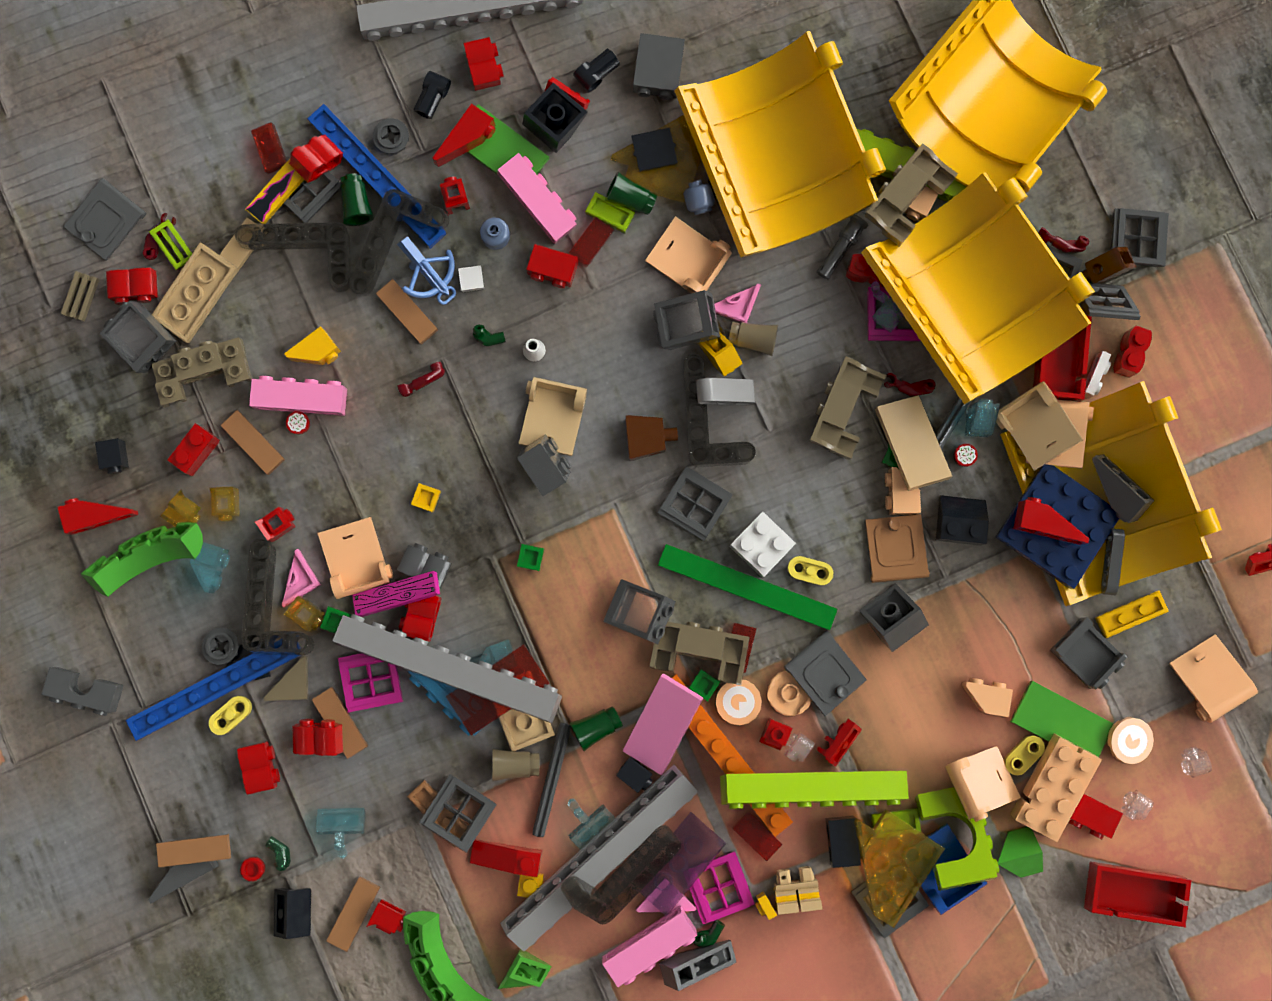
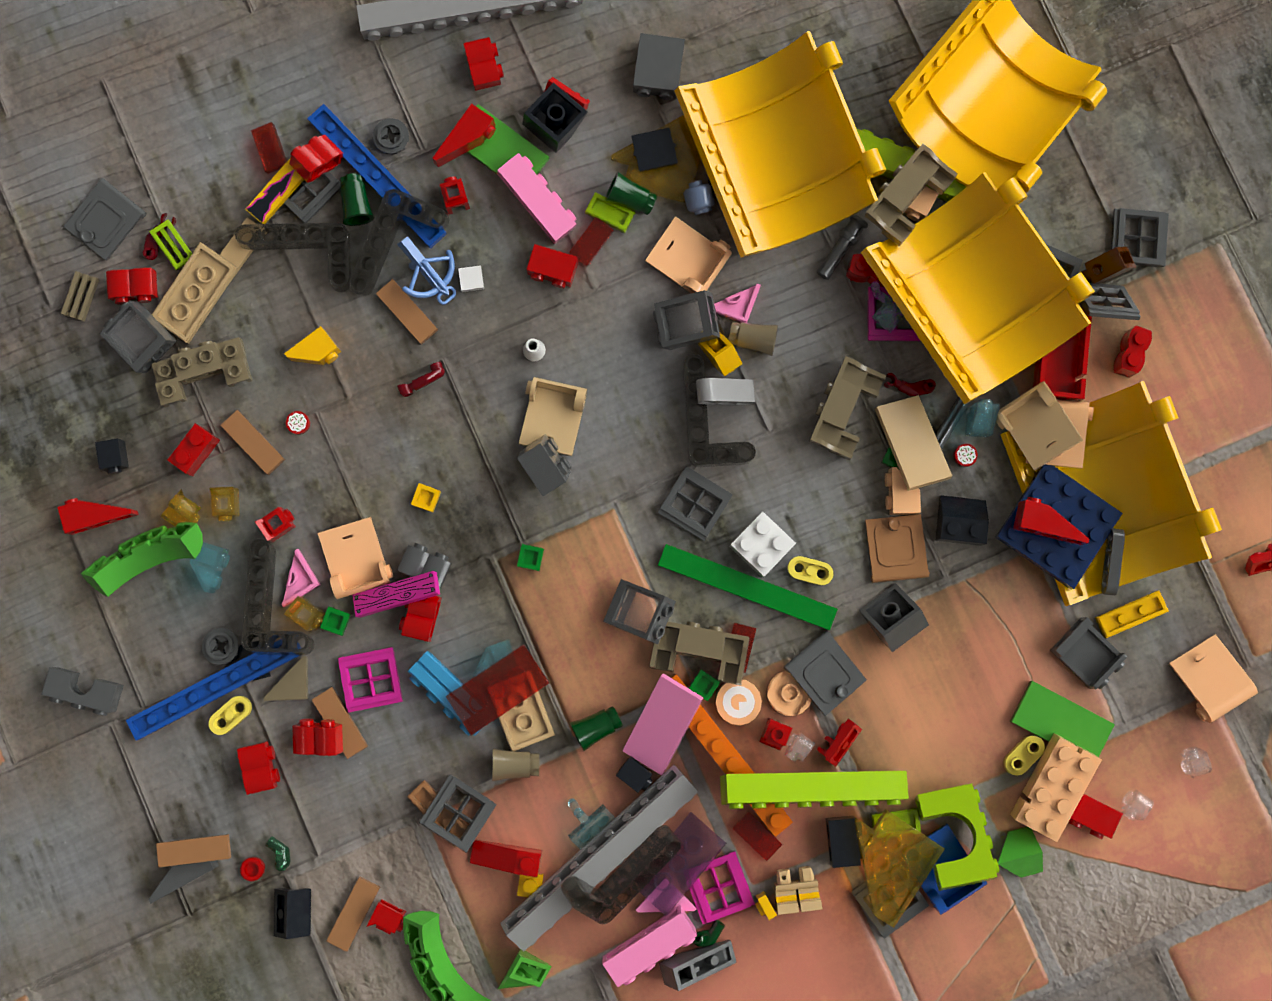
bright pink brick [249,376,347,416] -> none
clear light blue plate [316,808,366,858] -> none
light grey brick [333,614,562,723] -> none
black piece [413,71,451,119] -> none
dark green arm [473,324,506,346] -> none
sand blue head [480,217,510,250] -> none
dark grey axle [532,723,571,837] -> none
black piece [573,48,620,93] -> none
reddish brown torso [626,415,678,461] -> none
light nougat door [945,746,1021,822] -> none
light nougat slope [961,678,1013,717] -> none
dark red arm [1038,227,1090,253] -> none
red piece [1084,861,1192,928] -> none
white plate [1085,351,1111,399] -> none
dark grey slope [1092,454,1155,523] -> none
light nougat tile [1107,717,1154,764] -> none

